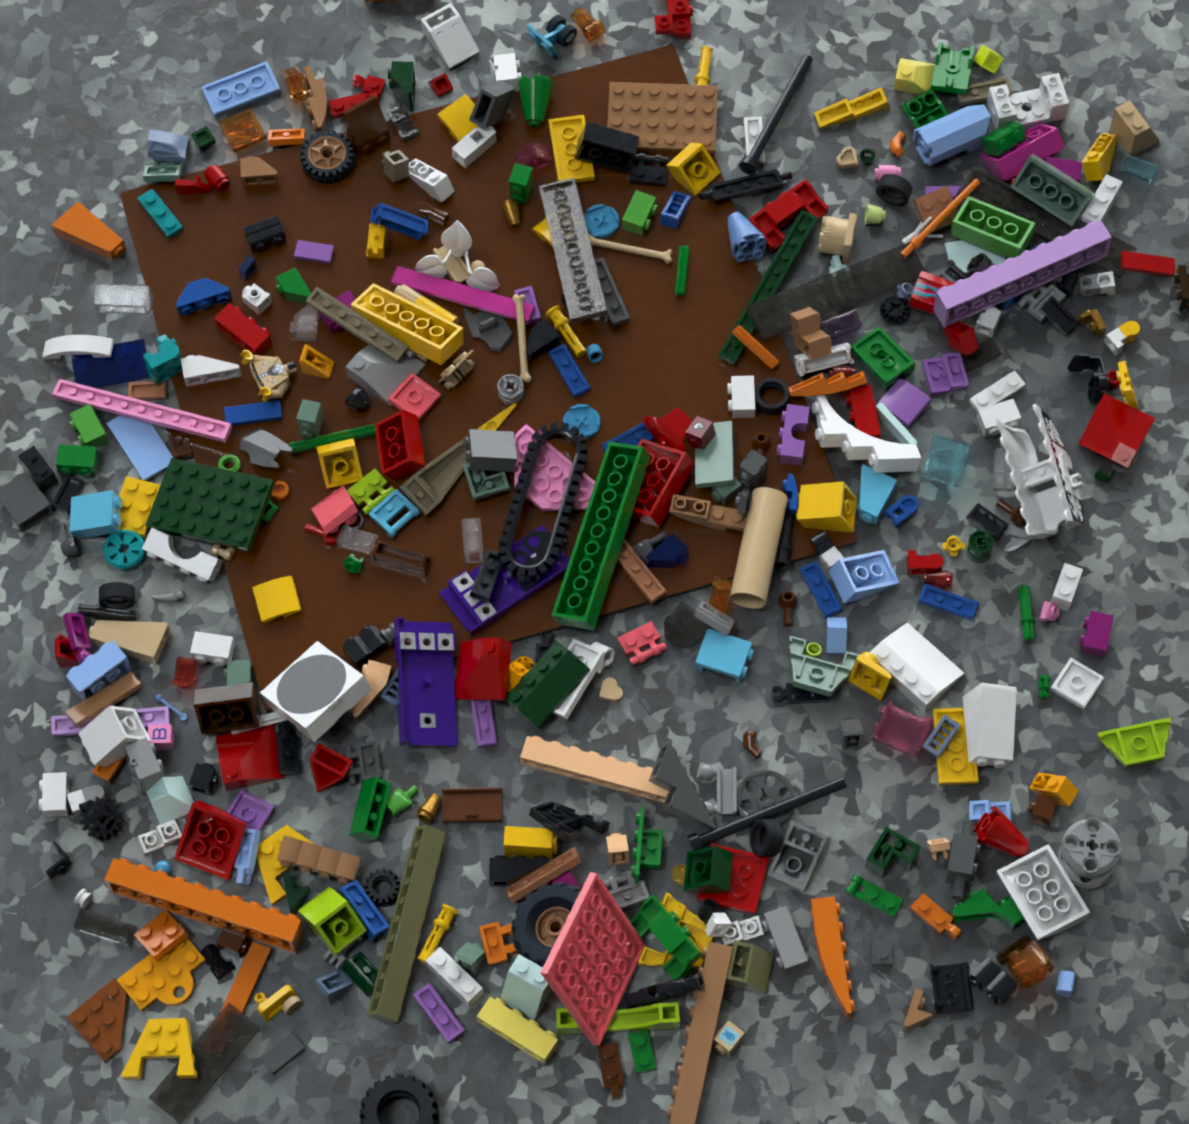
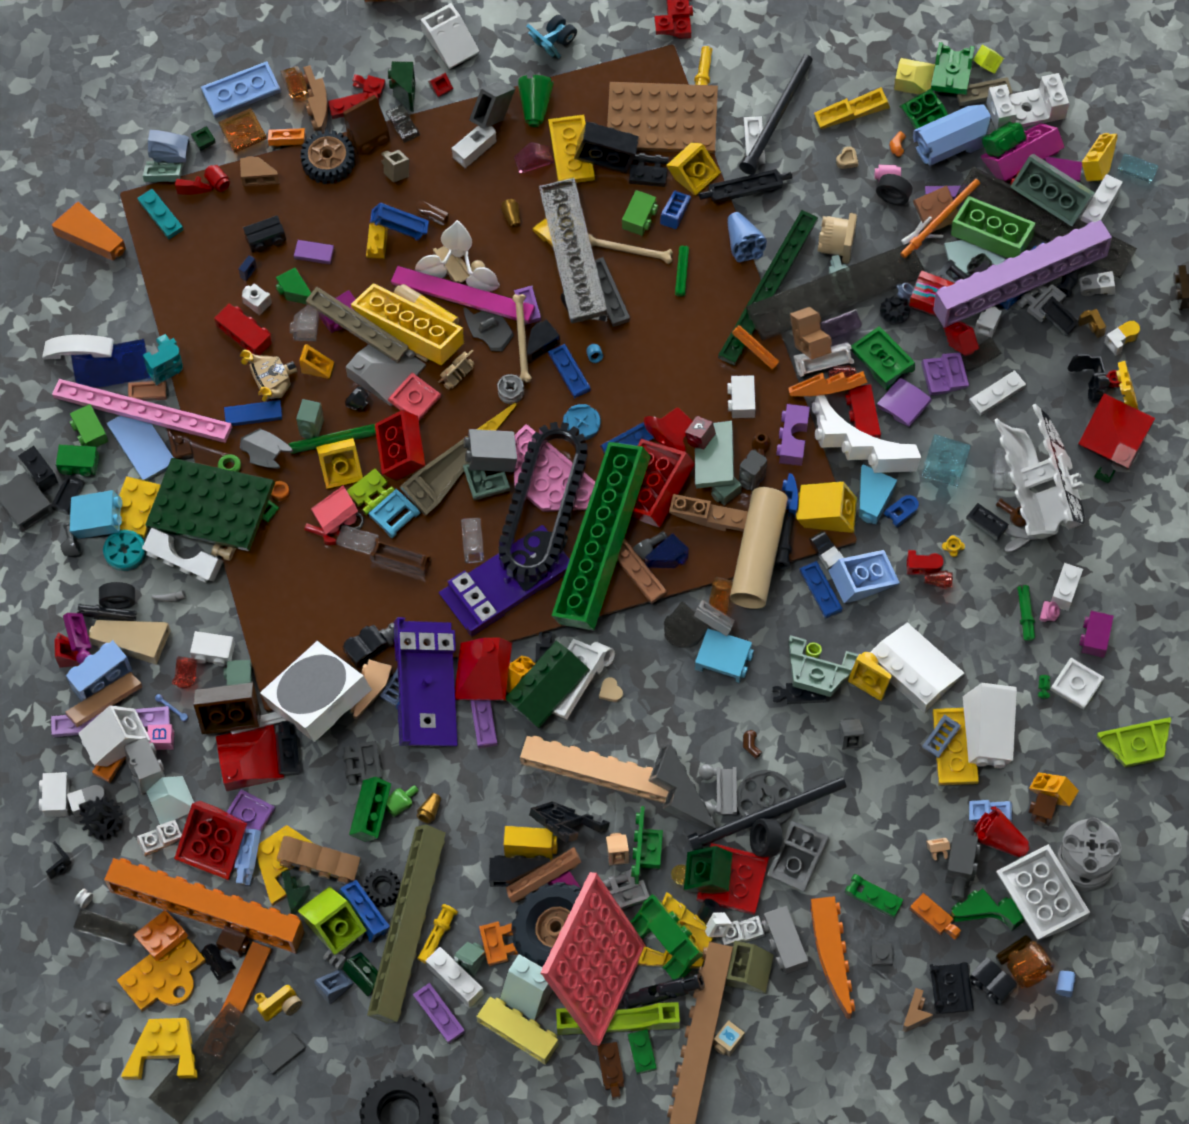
dark orange plate [66,978,128,1063] -> none
clear brick [92,283,155,315] -> none
dark azure piece [155,860,173,877] -> none
blue slope [176,278,232,316] -> none
white slope [181,355,242,387] -> none
black brick [189,763,219,796] -> none
yellow slope [252,576,302,623] -> none
red slope [309,743,353,792] -> none
green plate [343,554,364,574] -> none
white slope [409,158,455,202] -> none
yellow slope [437,94,478,142] -> none
reddish brown door [442,787,503,822] -> none
black plate [469,549,501,603] -> none
white brick [494,53,521,91] -> none
green brick [508,163,534,204] -> none
yellow pin [545,305,587,357] -> none
clear orange piece [571,7,606,42] -> none
dark azure tile [583,204,619,239] -> none
coral plate [617,621,667,666] -> none
dark grey plate [735,487,751,515] -> none
red bracket [749,179,829,253] -> none
black tyre [755,377,790,415] -> none
reddish brown bar [778,591,797,627] -> none
light blue slope [826,617,847,655] -> none
dark green hinge [860,148,875,163] -> none
yellowish green hat [864,204,886,224] -> none
dark green brick [865,827,921,876] -> none
clear pink panel [872,701,933,759] -> none
light aqua tile [876,402,917,446] -> none
blue tile [918,583,979,622] -> none
dark green wheel [966,530,994,564] -> none
white brick [976,399,1021,437] -> none
tan slope [1109,100,1160,158] -> none
red tile [1120,250,1175,277] -> none

